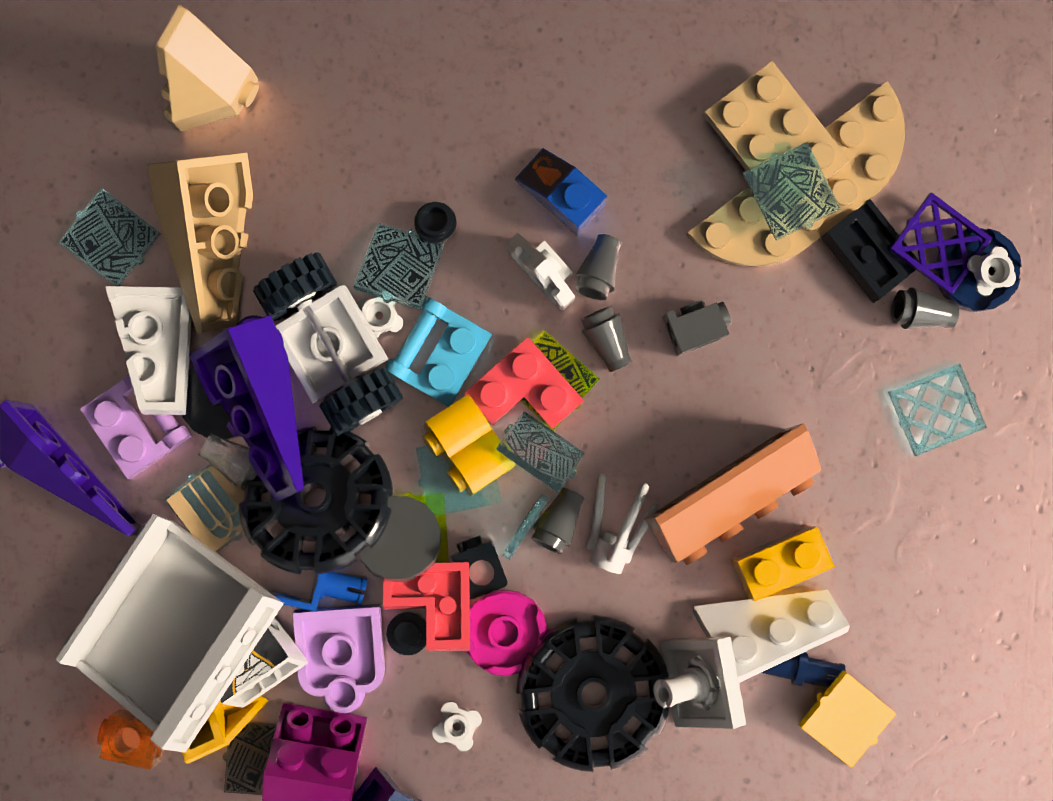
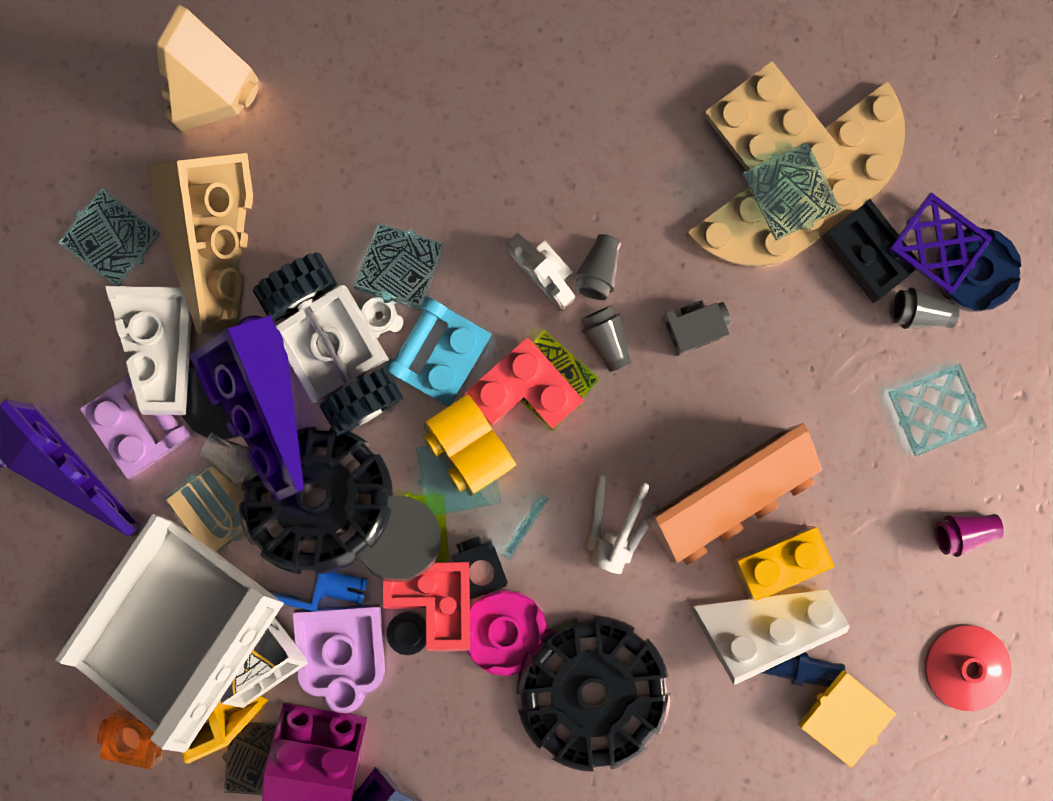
black plate [414,202,457,244] -> none
white plate [432,701,482,751] -> none
clear light blue piece [496,411,584,493] -> none
blue slope [515,148,607,236] -> none
dark grey cone [531,487,585,554] -> none
white plate [654,637,746,729] -> none
white plate [967,247,1016,296] -> none
none -> coral dish [925,625,1011,711]
none -> magenta cone [935,514,1004,557]

